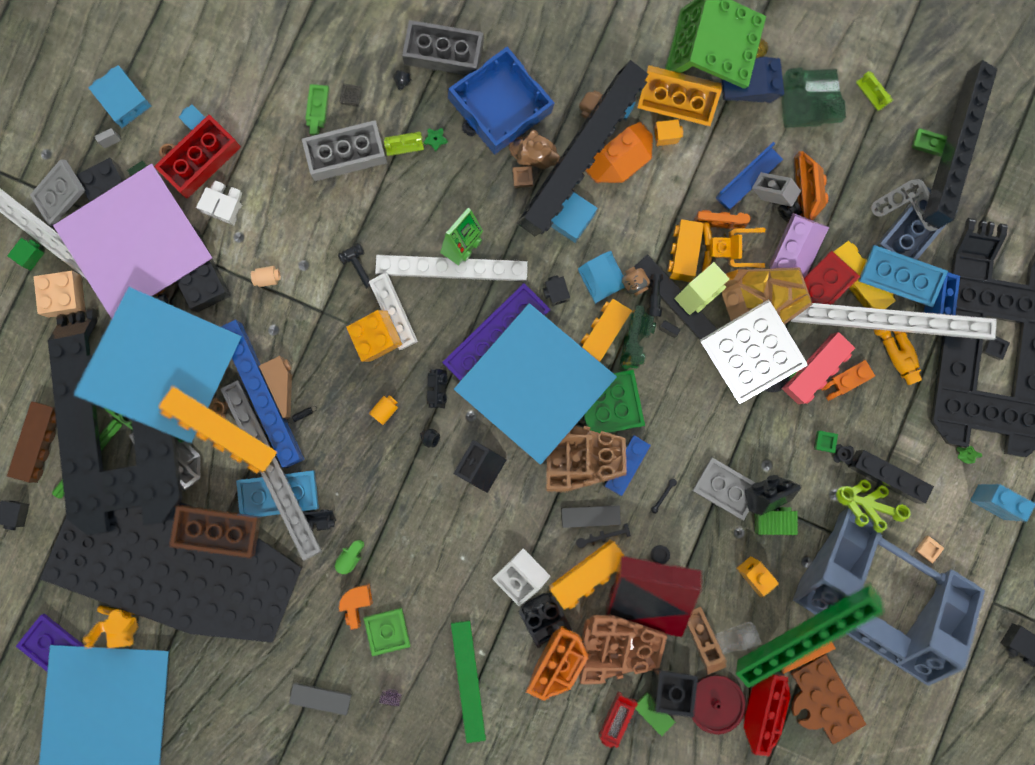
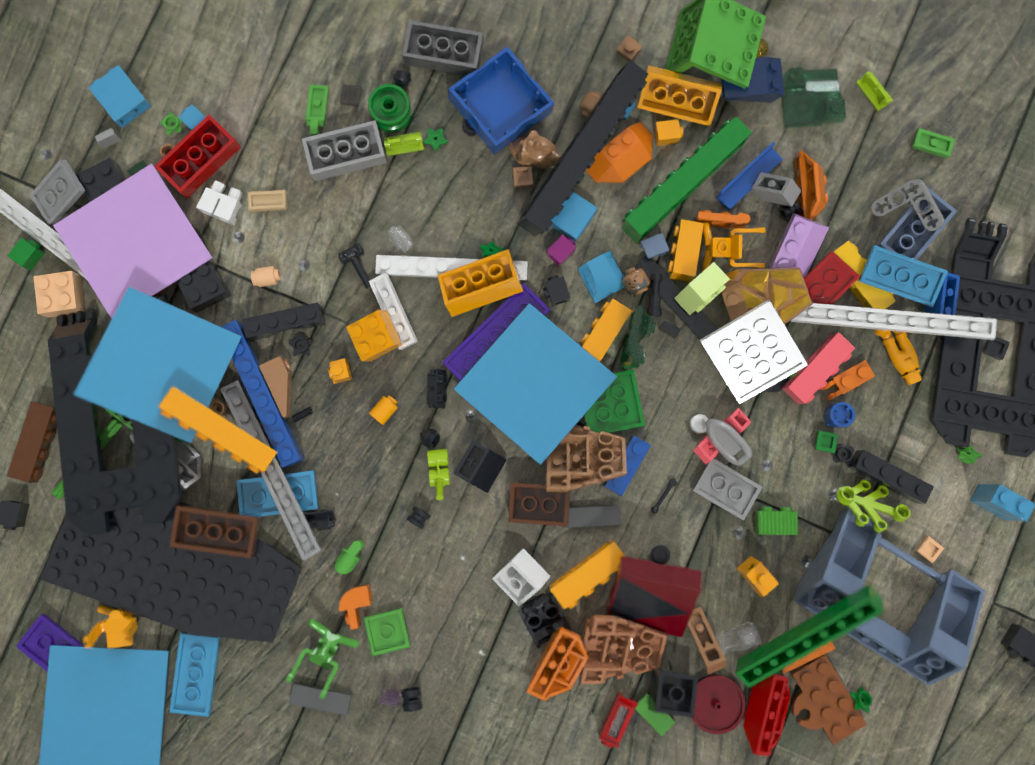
bright green slope [440,208,483,266] -> none
green tile [451,620,486,743] -> none
black piece [576,523,631,548] -> none
black slope [745,475,801,516] -> none
black brick [922,60,998,229] -> none
none -> bright green plate [160,112,182,135]
none -> dark azure tile [169,632,221,717]
none -> black arch [242,302,326,341]
none -> tan tile [248,190,287,212]
none -> bright green piece [286,619,359,700]
none -> black plate [289,333,313,356]
none -> light orange brick [328,358,352,384]
none -> green wheel [368,84,412,133]
none -> clear brick [387,225,415,253]
none -> black wheel [401,687,422,712]
none -> black wheel [407,506,431,529]
none -> lime beam [427,449,450,500]
none -> light orange slope [437,249,523,317]
none -> green plate [479,241,504,258]
none -> reddish brown brick [508,483,571,527]
none -> magenta brick [546,235,576,267]
none -> medium nougat plate [616,35,642,61]
none -> green brick [621,117,752,244]
none -> sand blue panel [639,233,669,259]
none -> white tile [689,414,708,434]
none -> coral arch [693,408,751,464]
none -> light grey piece [706,419,752,466]
none -> blue piece [823,402,855,428]
none -> green plate [850,687,873,713]

